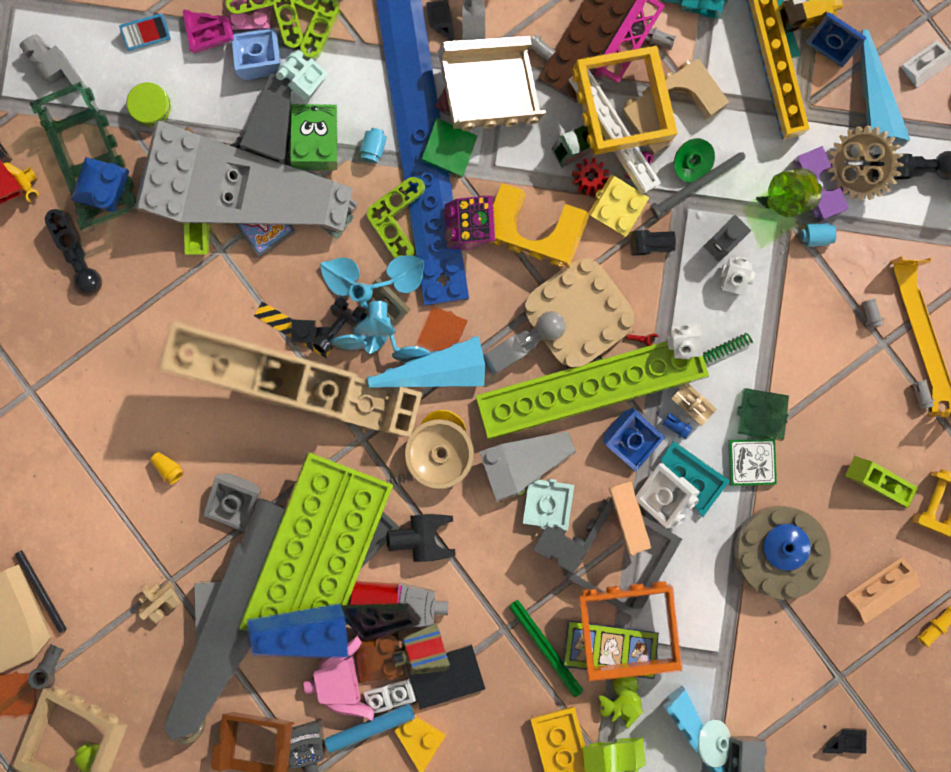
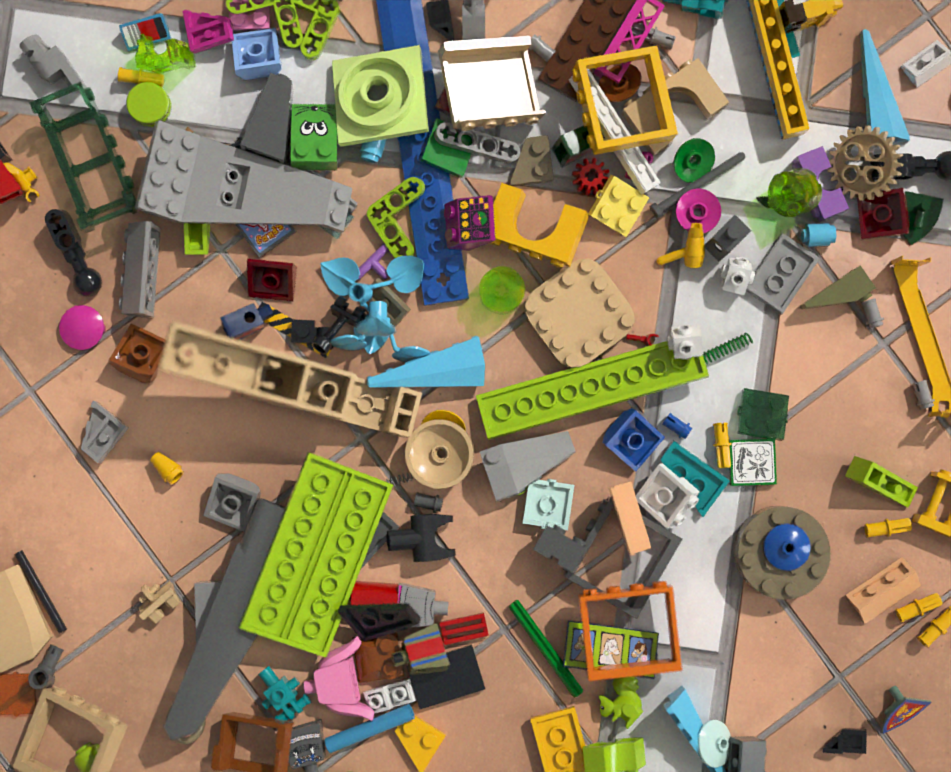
blue slope [71,157,129,214] -> none
blue wedge [247,604,349,658] -> none
light aqua plate [276,50,328,101] -> none
clear orange piece [418,306,468,351] -> none
light grey beam [483,311,566,375] -> none
black piece [630,230,676,256] -> none
tan hips [671,383,717,426] -> none
blue slope [805,12,866,68] -> none
none -> dark pink dish [59,305,106,350]
none -> light grey wing [81,401,129,464]
none -> dark orange slope [109,323,165,383]
none -> yellow axle [118,67,165,87]
none -> light grey slope [119,221,161,318]
none -> clear neon green tile [135,34,196,74]
none -> dark blue torso [220,303,274,341]
none -> dark red slope [247,259,297,302]
none -> teal piece [258,666,312,721]
none -> yellowish green piece [332,45,429,147]
none -> medium lavender piece [358,243,389,280]
none -> dark grey pin [414,492,443,513]
none -> light grey beam [434,122,520,164]
none -> red tile [439,612,489,645]
none -> clear neon green brick [479,266,525,314]
none -> dark tan wing [510,135,554,186]
none -> dark orange dish [599,64,642,102]
none -> yellow piece [657,223,705,268]
none -> dark pink dish [676,189,721,233]
none -> yellow axle [713,423,731,468]
none -> light grey tile [746,233,820,315]
none -> olive slope [800,265,876,310]
none -> dark red slope [857,188,909,240]
none -> yellow axle [864,518,912,538]
none -> shield [882,686,932,733]
none -> yellow axle [895,593,942,623]
none -> dark green shield [903,191,944,245]

